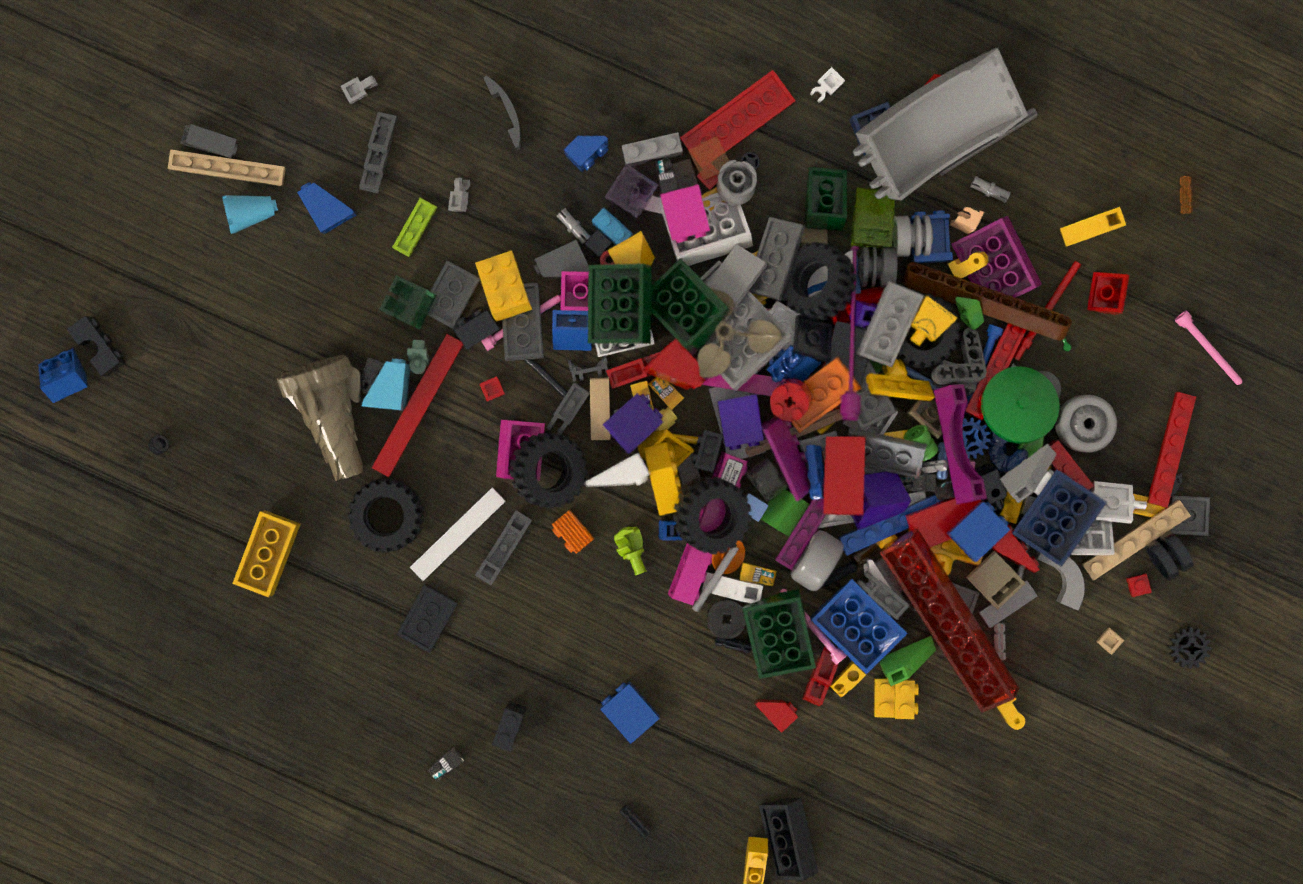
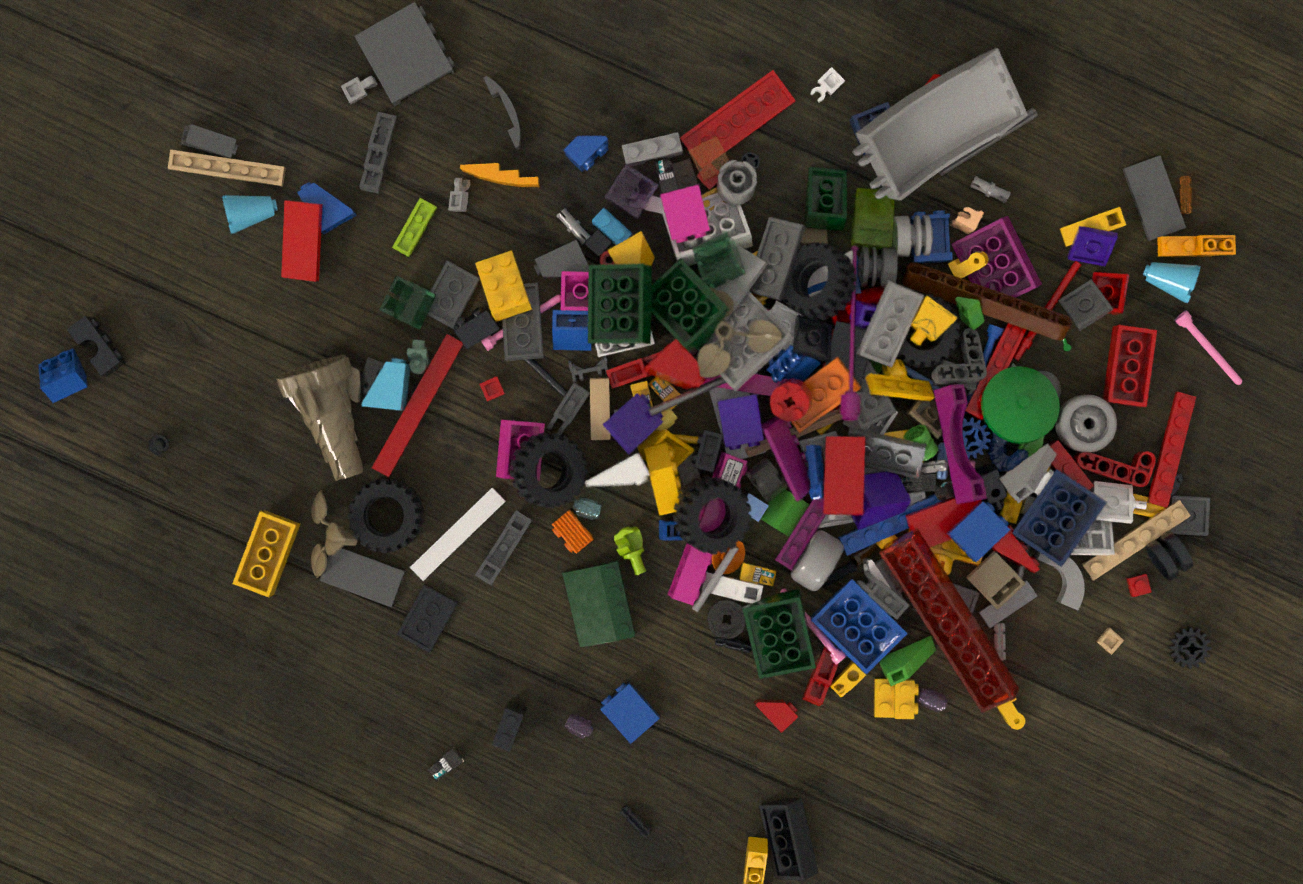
none -> red tile [281,200,322,282]
none -> dark tan plant [311,490,357,578]
none -> dark grey tile [320,548,405,607]
none -> dark grey panel [355,2,455,107]
none -> light orange slope [460,163,540,187]
none -> dark green slope [562,560,636,647]
none -> clear purple brick [564,714,594,739]
none -> clear light blue brick [573,496,602,520]
none -> flat silver bar [648,376,726,416]
none -> clear green piece [692,232,746,289]
none -> clear purple brick [917,688,948,713]
none -> dark grey tile [1058,279,1113,331]
none -> dark purple tile [1068,226,1118,267]
none -> red beam [1073,451,1156,487]
none -> red brick [1103,325,1157,407]
none -> dark grey tile [1122,156,1186,241]
none -> medium azure cone [1143,262,1201,303]
none -> light orange slope [1157,235,1236,257]

